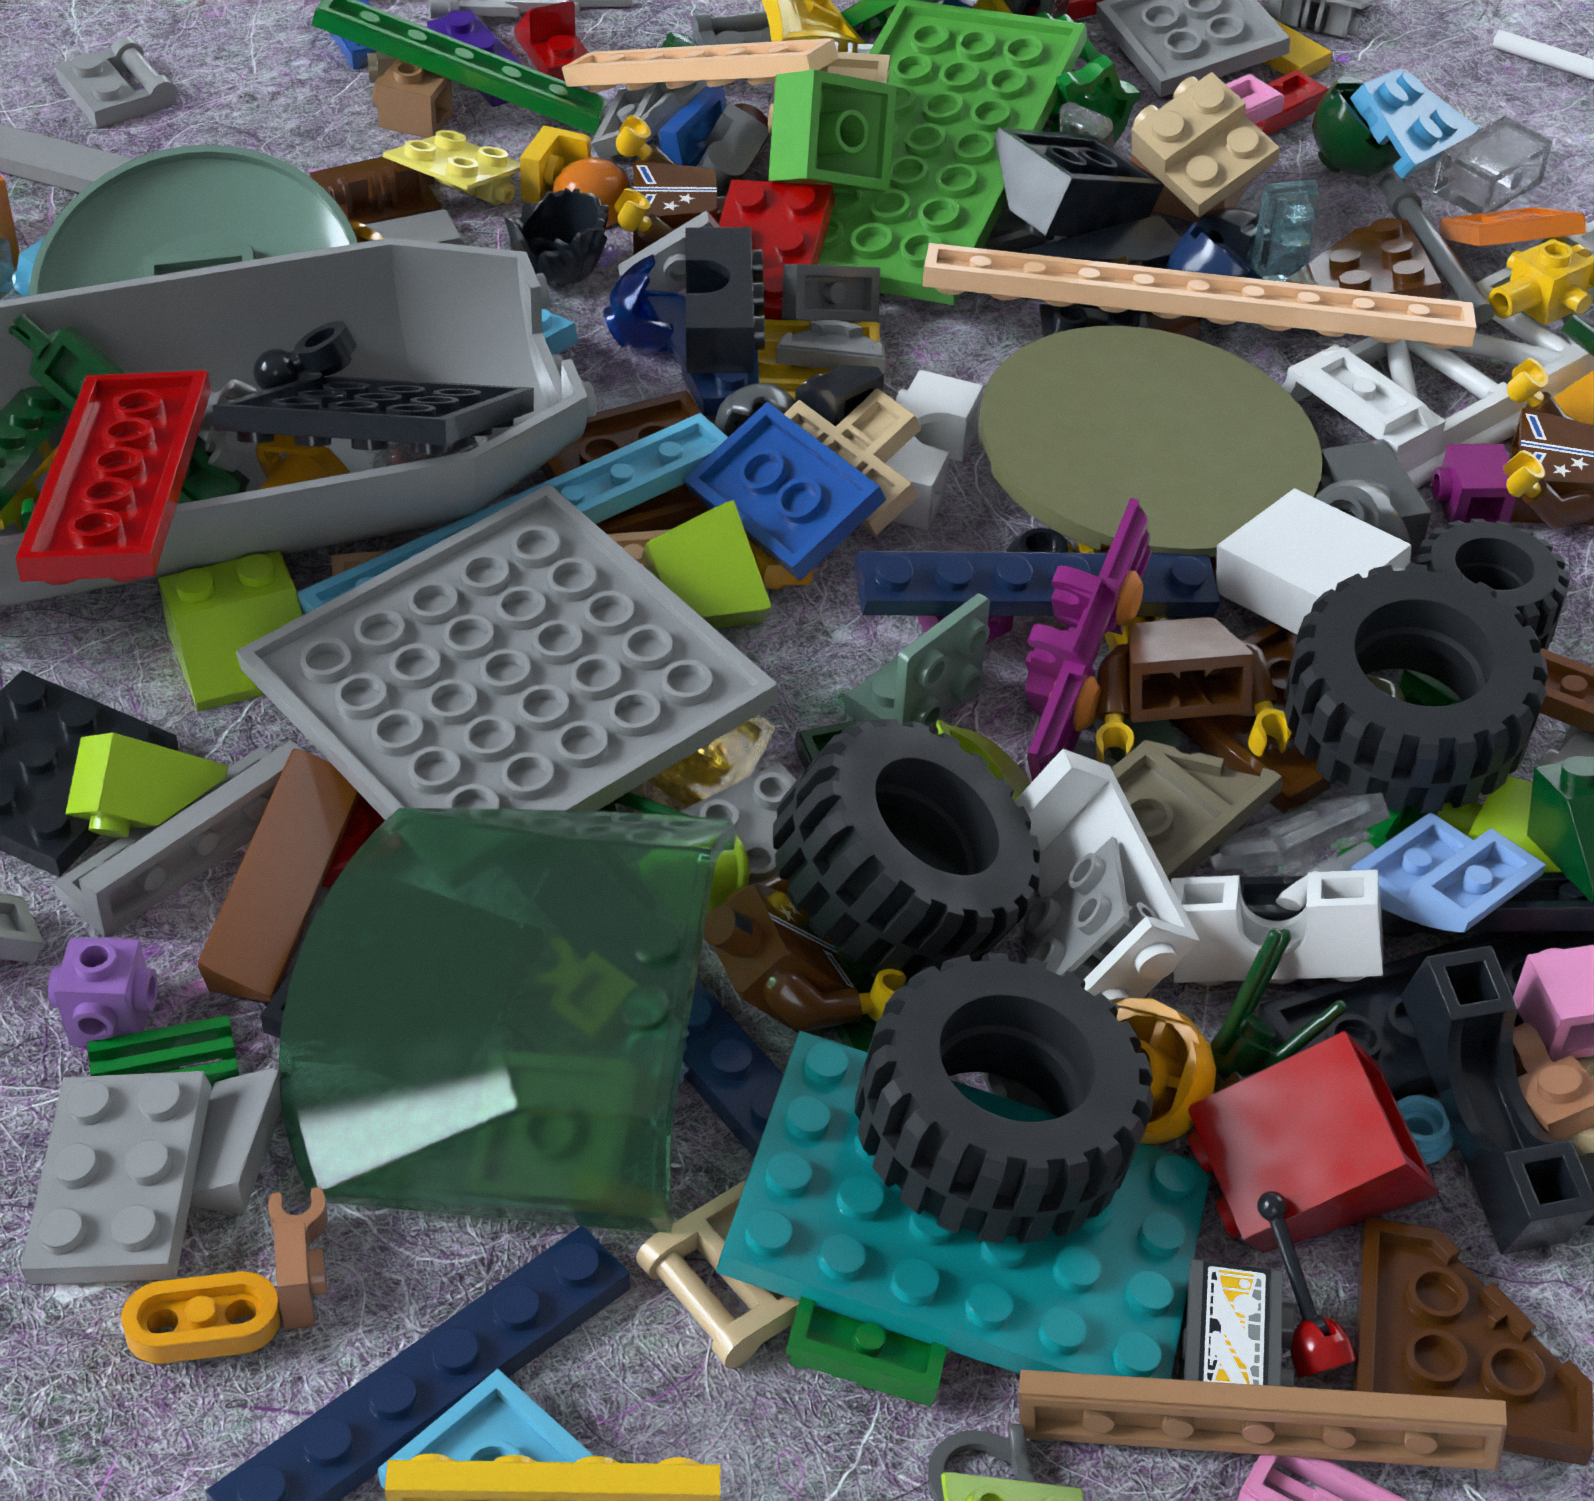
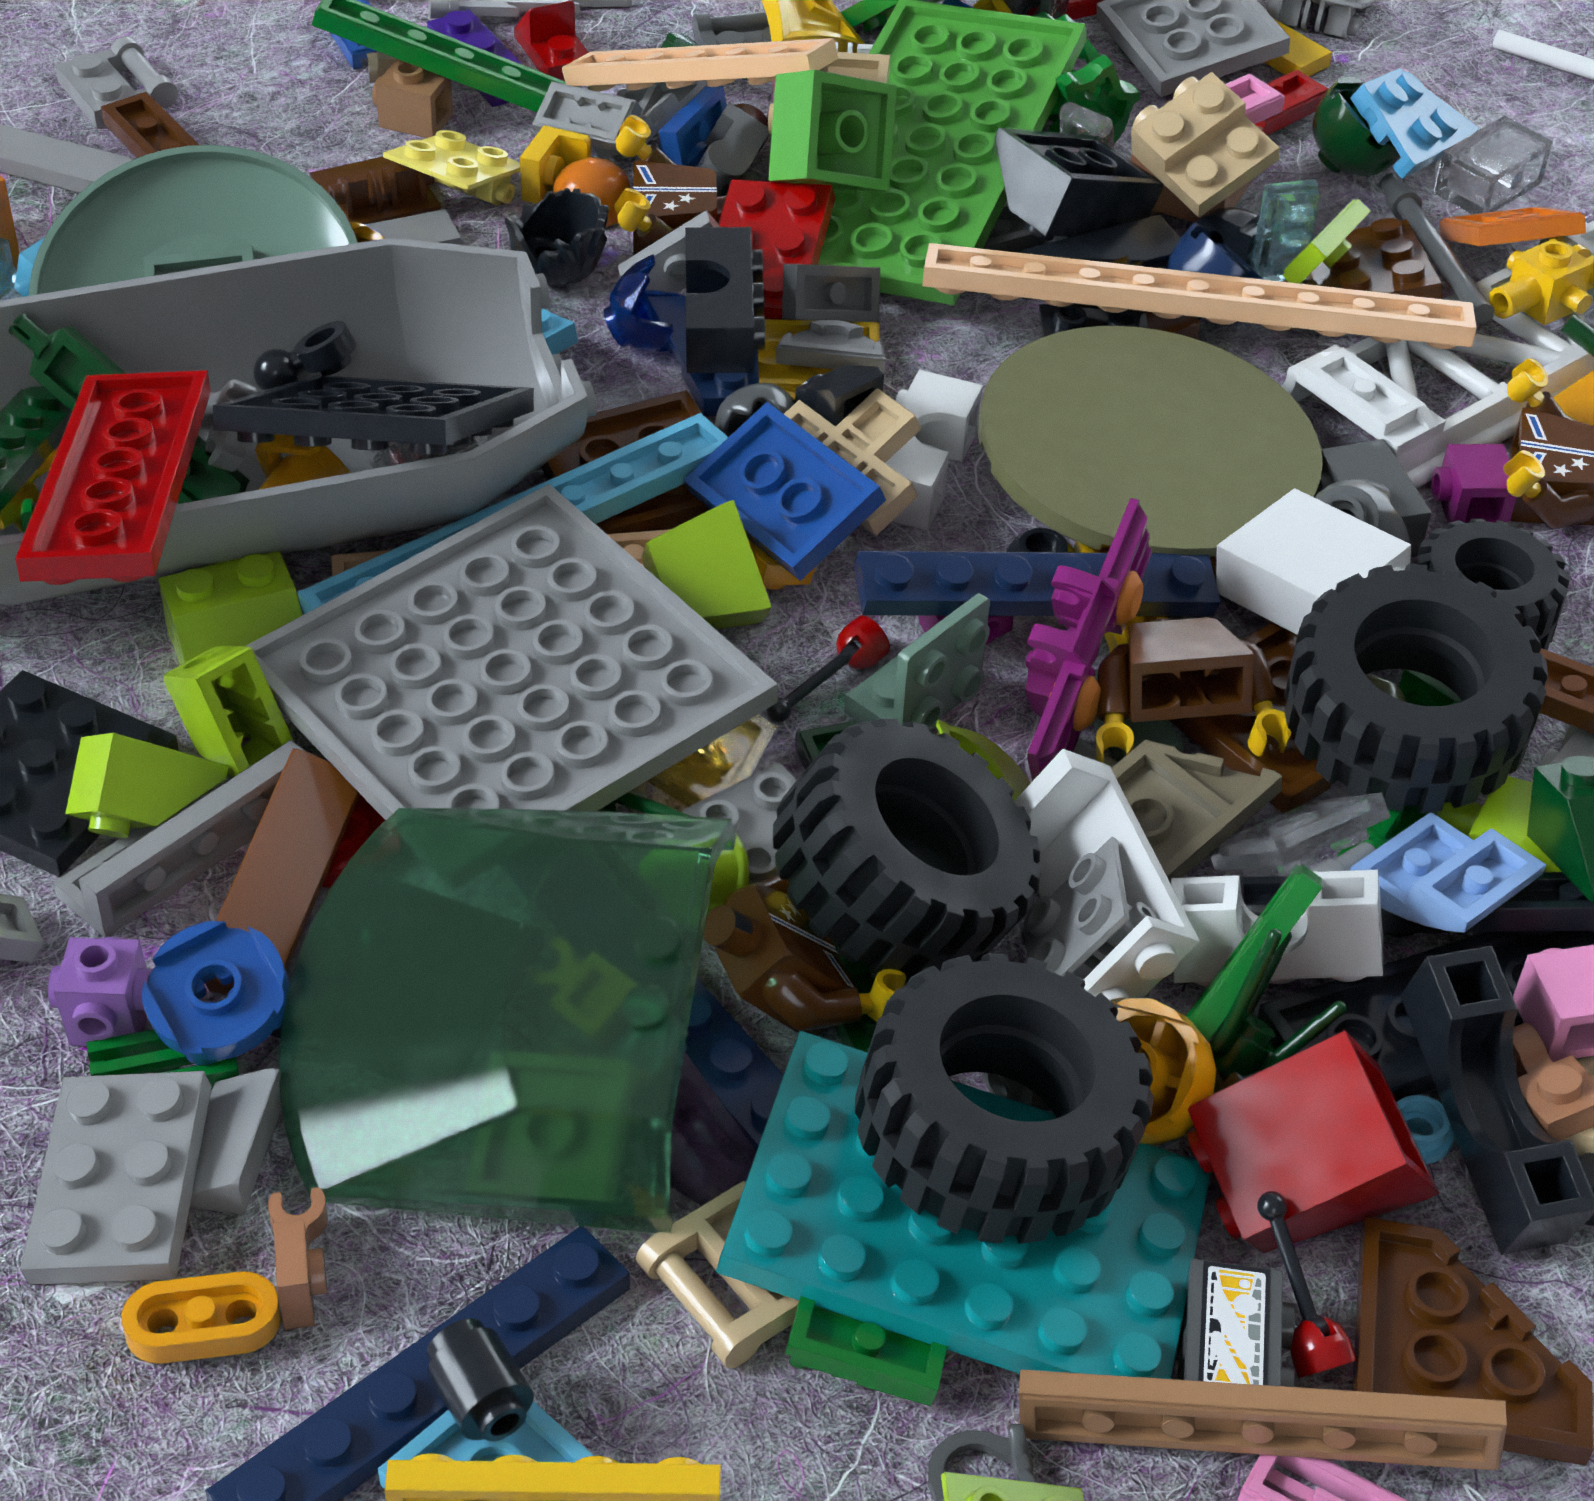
none -> reddish brown plate [101,92,199,158]
none -> blue plate [142,921,289,1065]
none -> lime torso [163,646,295,778]
none -> black brick [427,1318,534,1441]
none -> light grey plate [532,82,643,152]
none -> clear purple slope [632,1052,757,1206]
none -> hinge [766,615,890,722]
none -> green tile [1186,864,1323,1042]
none -> lime plate [1282,199,1371,284]

